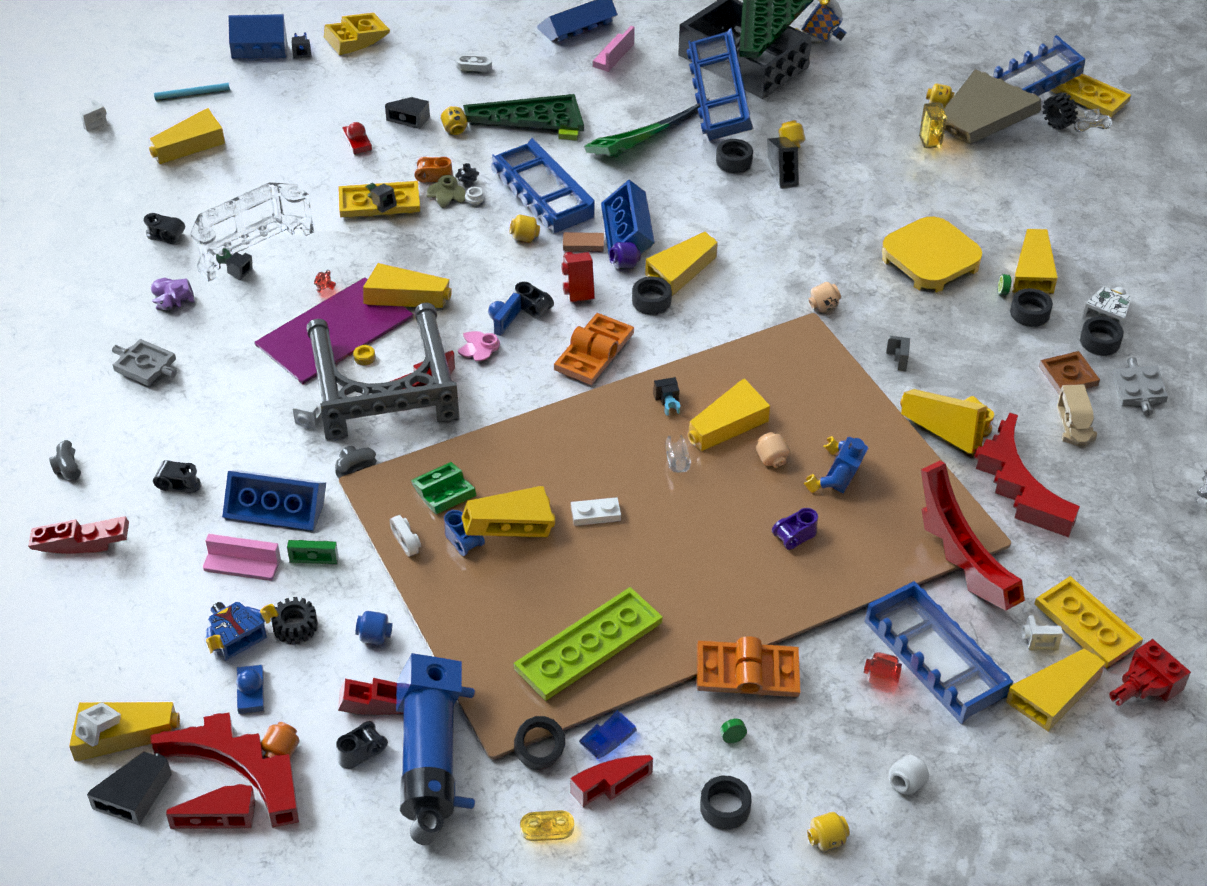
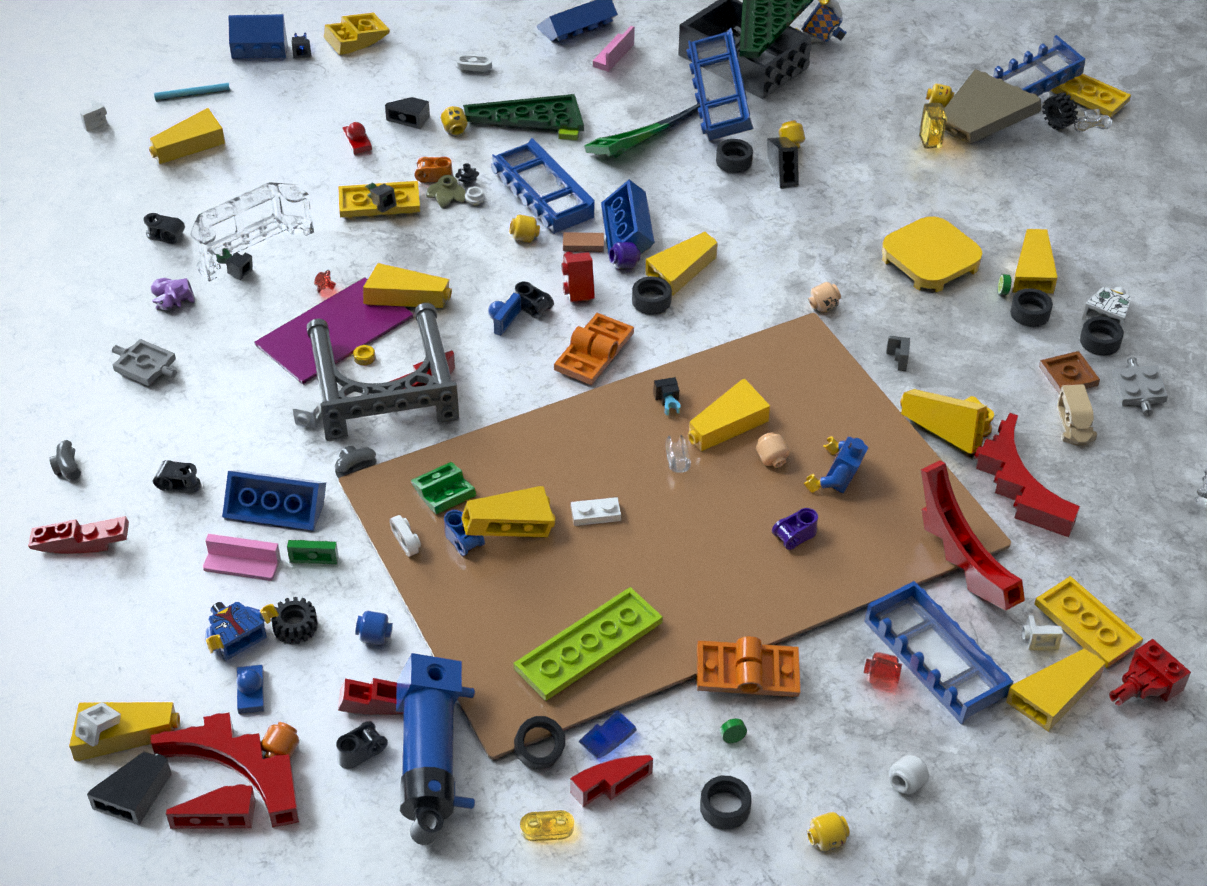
bright pink plate [458,331,500,361] -> none

